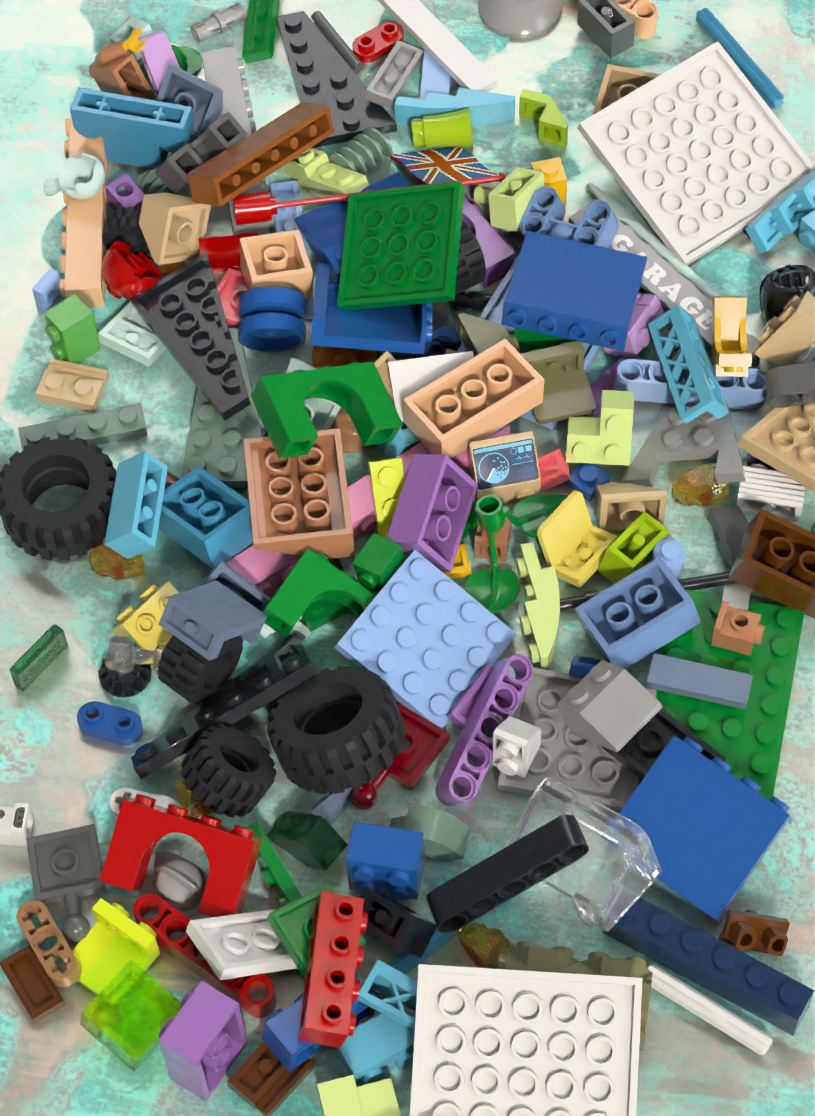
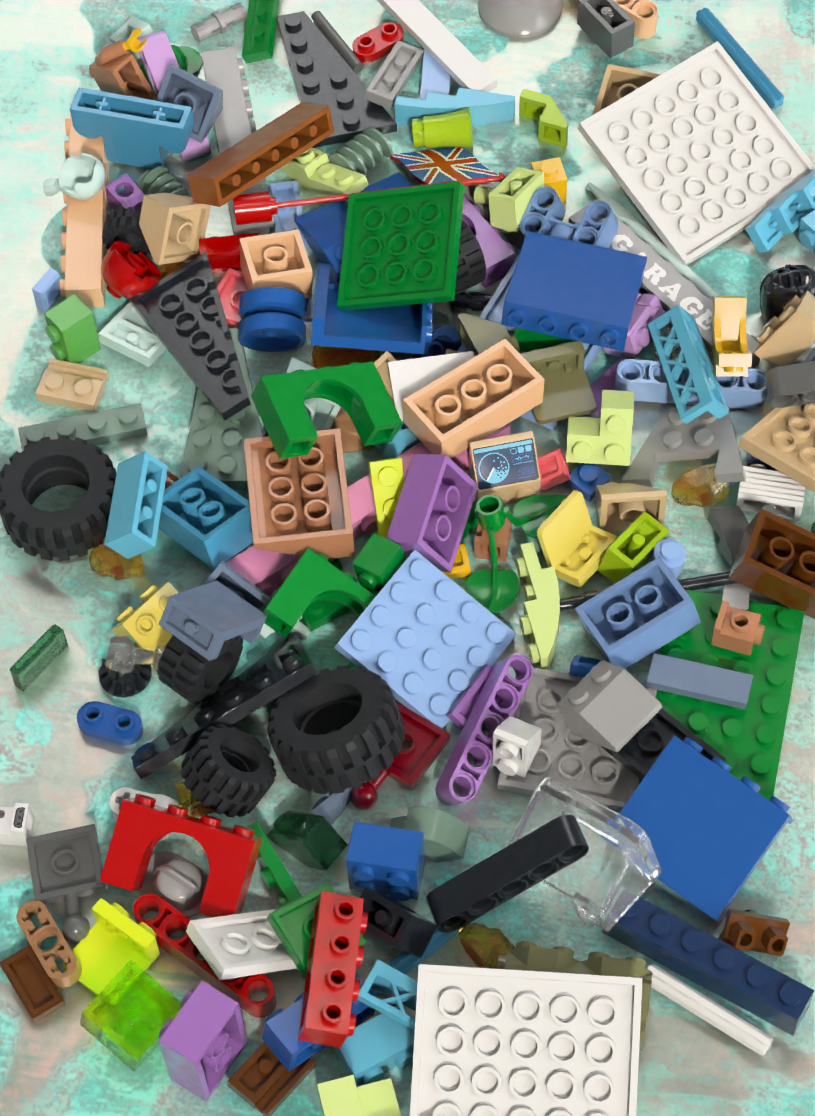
dark grey arch [155,111,248,194] -> none

